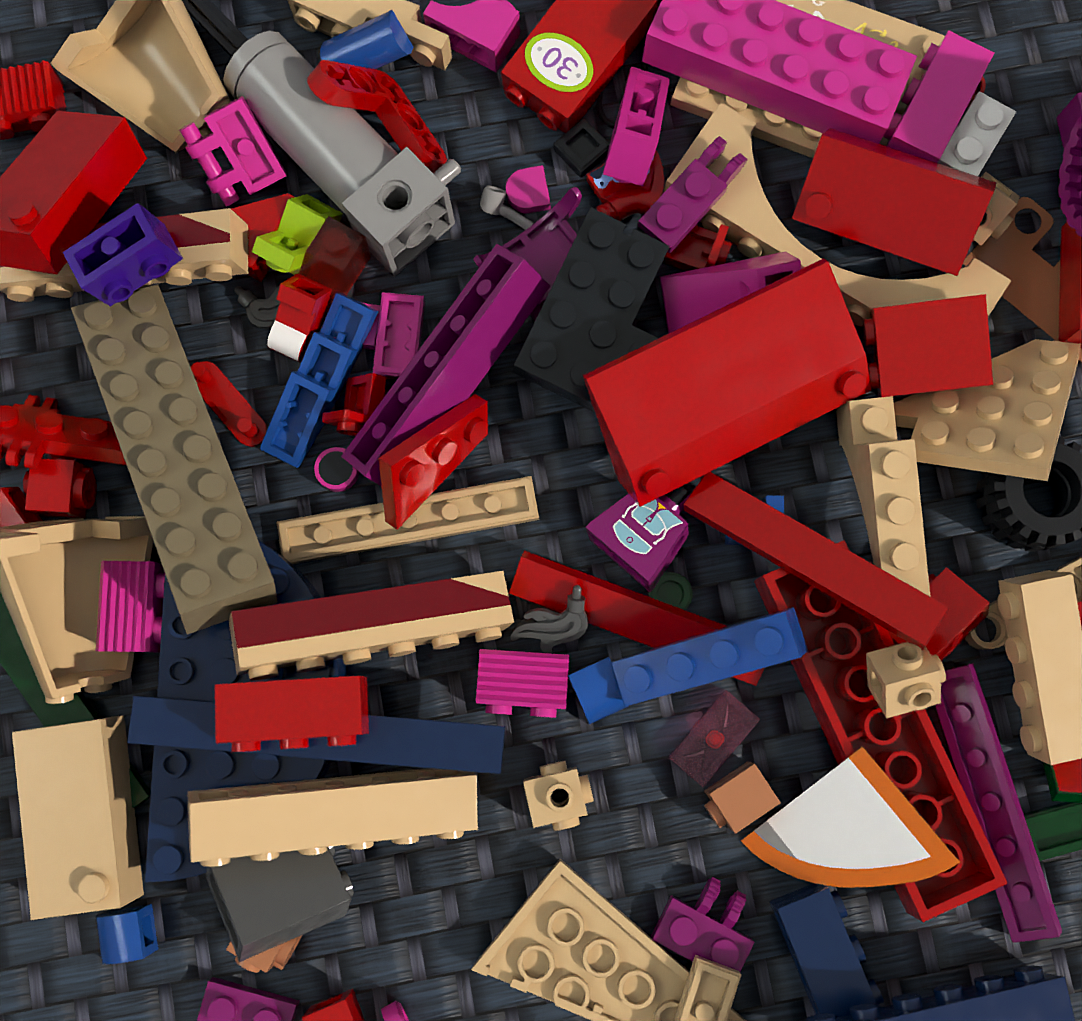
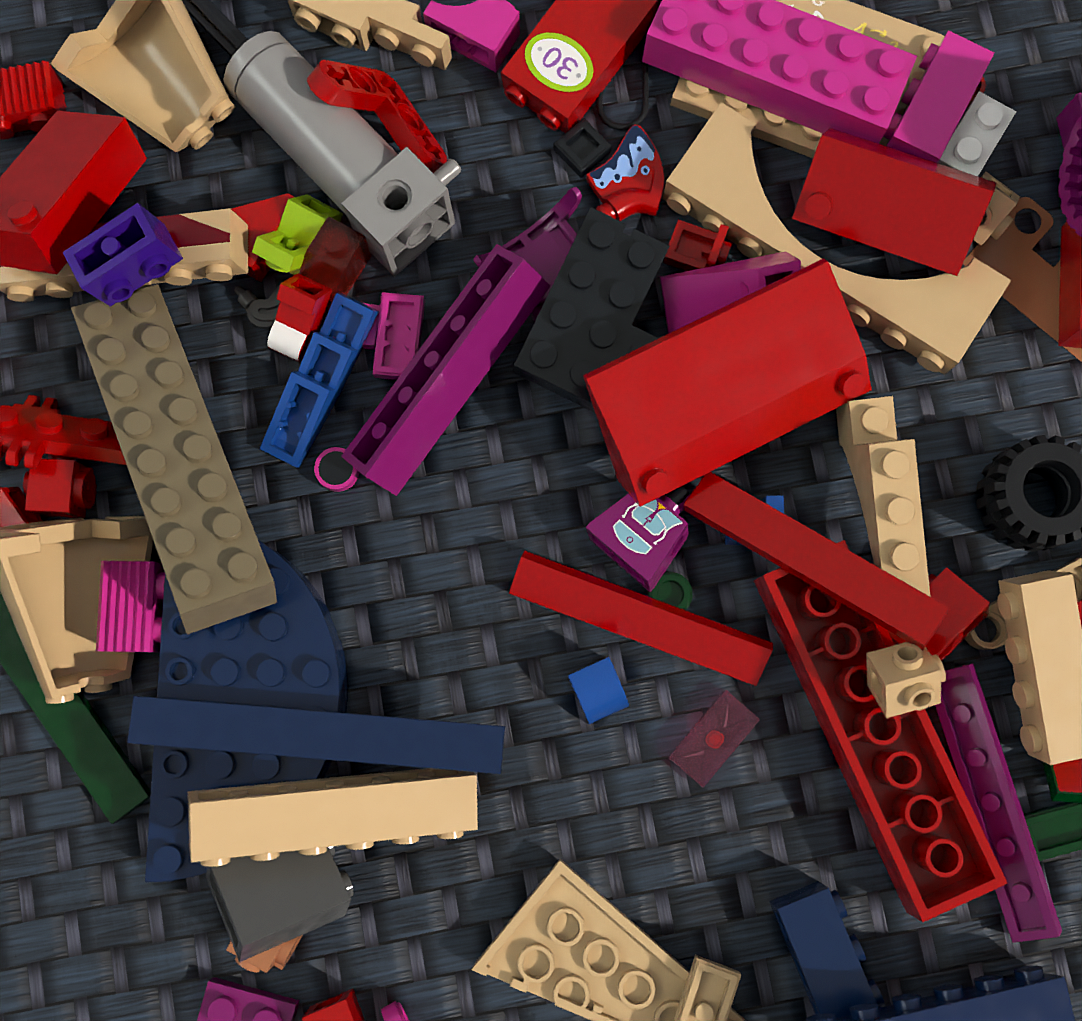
tan brick [12,715,144,920] -> none
blue brick [96,903,158,964] -> none
dark pink plate [179,96,287,206] -> none
red piece [191,361,267,447] -> none
red brick [215,676,369,752] -> none
brick [229,571,514,680] -> none
tan tile [277,476,539,564] -> none
blue brick [320,10,414,69] -> none
red bracket [322,373,386,436] -> none
red wing [379,394,488,530] -> none
dark pink brick [476,649,569,718] -> none
light grey hand [480,185,533,230] -> none
dark pink tile [506,165,551,213] -> none
dark grey piece [510,585,589,654] -> none
tan brick [523,761,594,831] -> none
dark pink slope [603,66,670,186] -> none
blue brick [611,607,808,706] -> none
magenta hinge [638,136,747,253] -> none
magenta hinge [651,877,754,972] -> none
nougat brick [704,761,781,834] -> none
sticker [741,747,960,888] -> none
red brick [863,294,993,397] -> none
tan wing [894,339,1081,481] -> none

